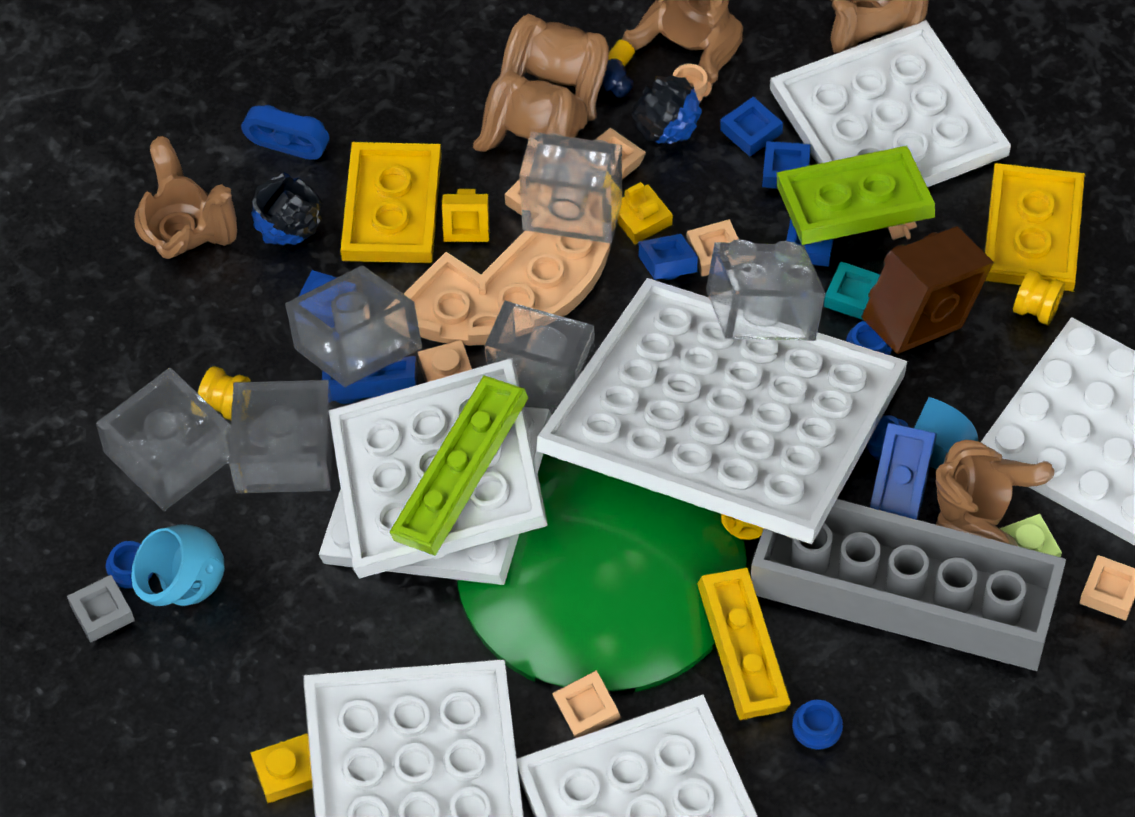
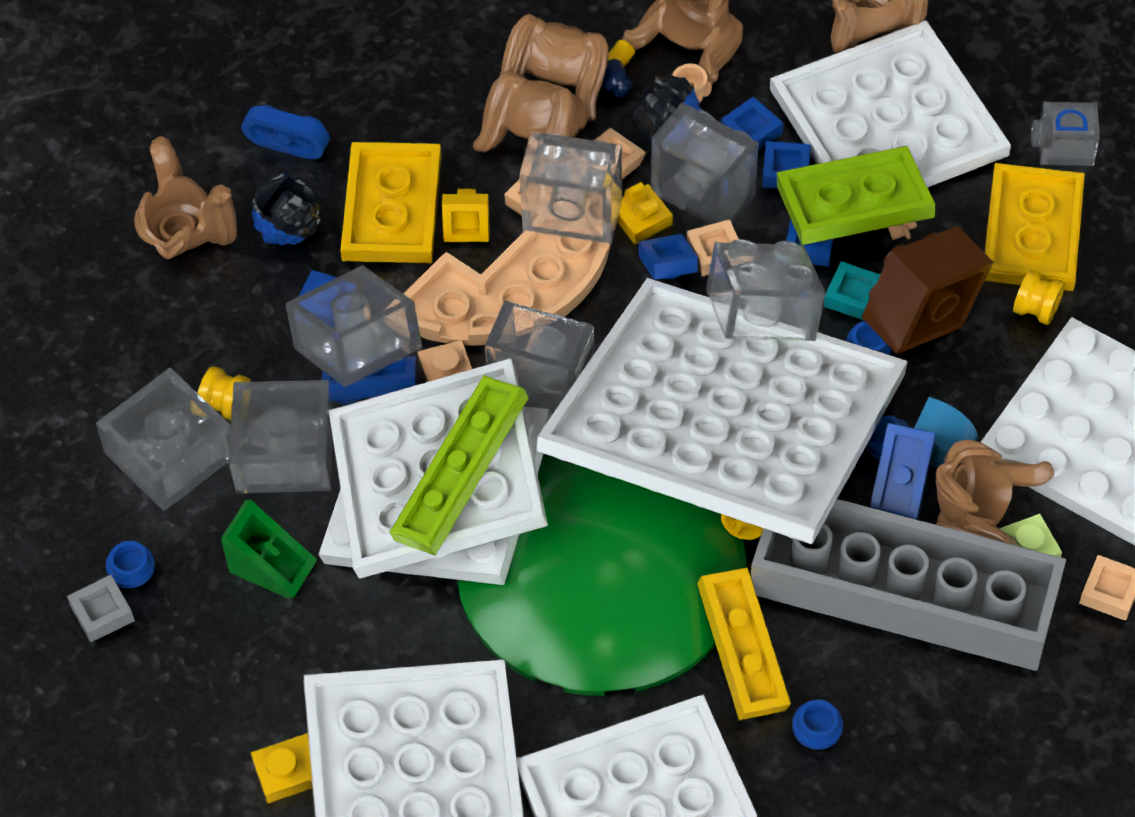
medium azure helmet [131,525,225,606] -> none
light nougat plate [552,670,621,738] -> none
none -> green slope [221,499,317,598]
none -> clear brick [651,102,758,225]
none -> clear brick [1031,102,1100,166]

